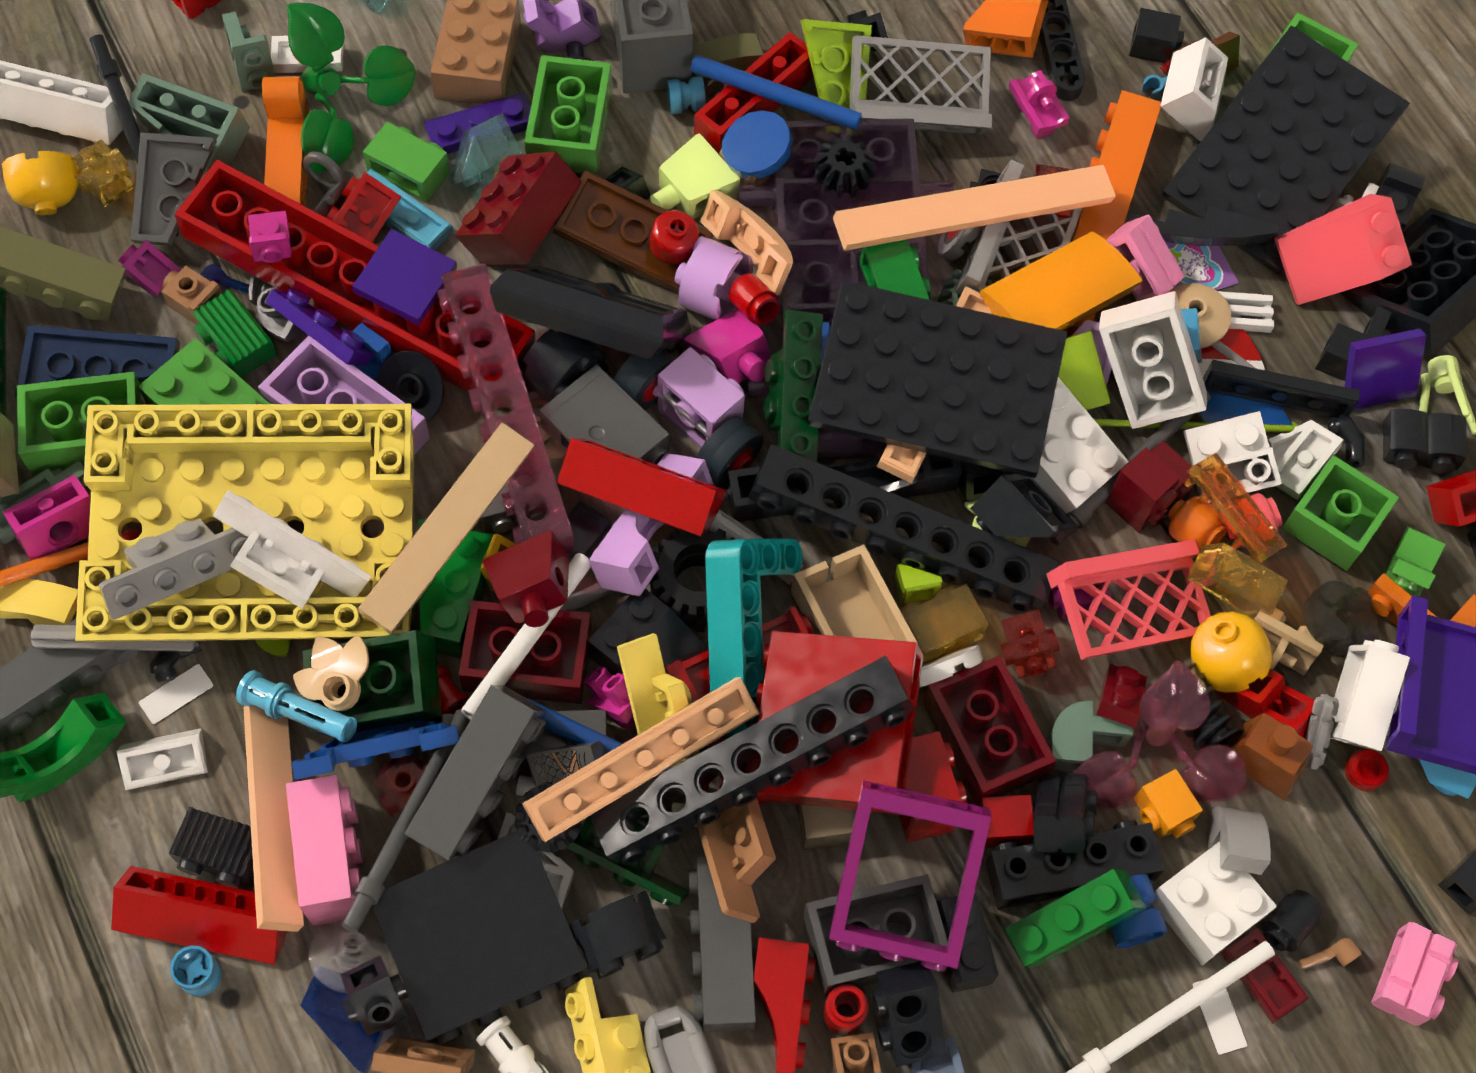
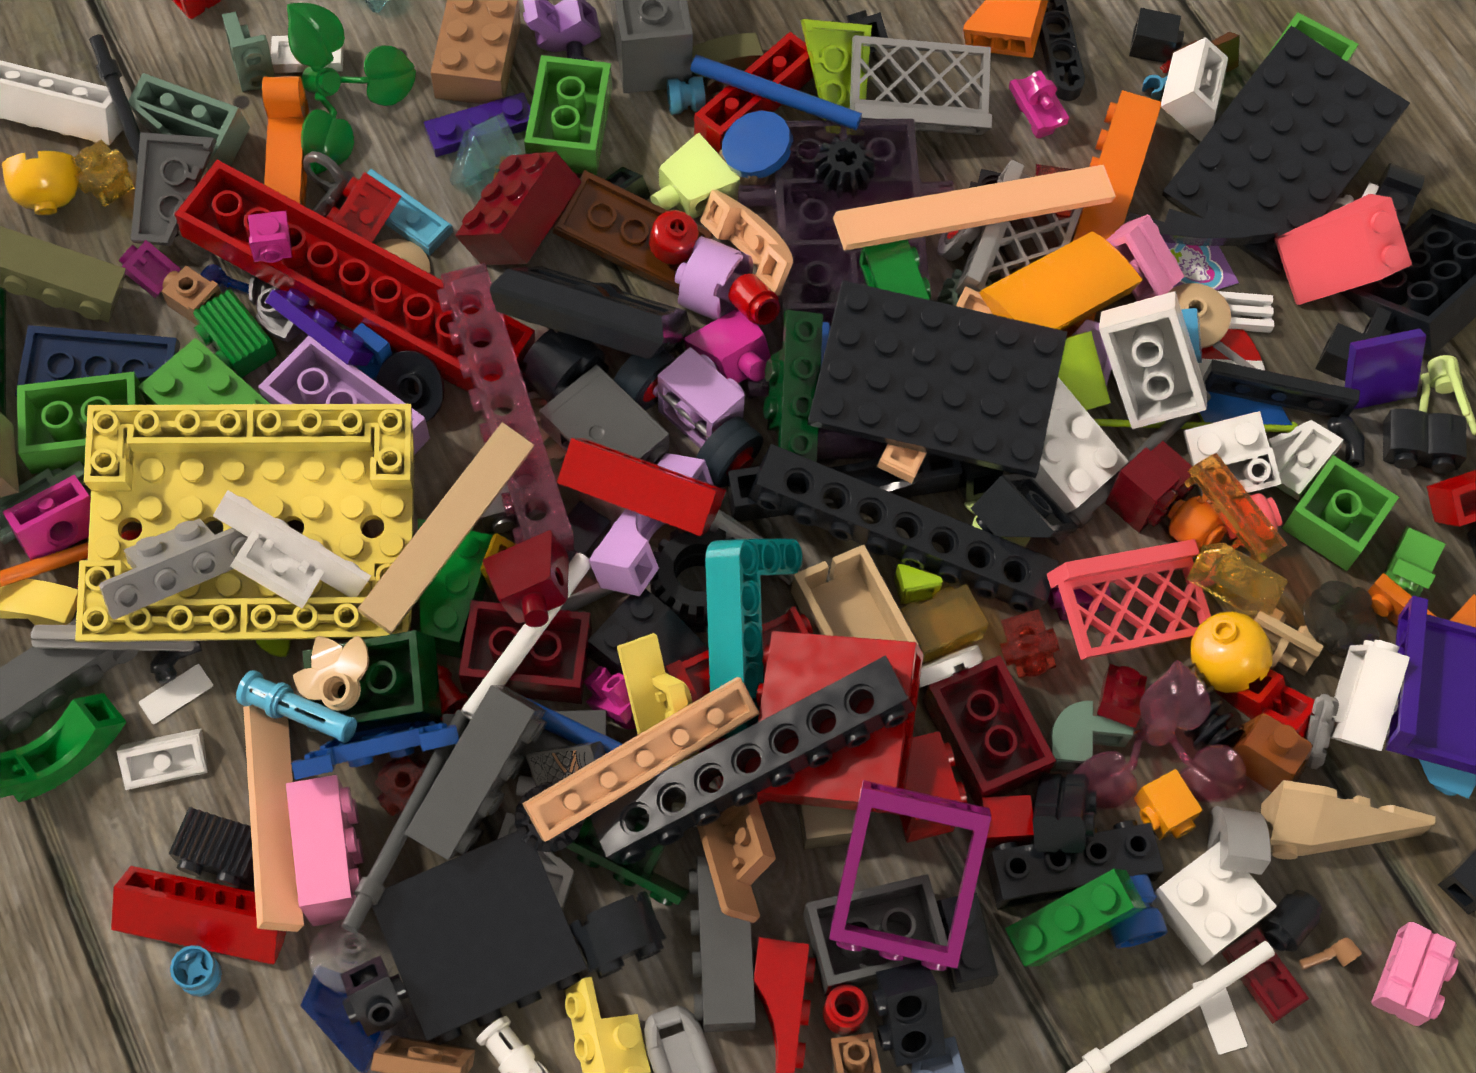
dark purple tile [352,229,457,326] -> none
bright green brick [363,122,450,203] -> none
red tile [1345,749,1389,791] -> none
none -> tan wedge [1261,780,1435,860]

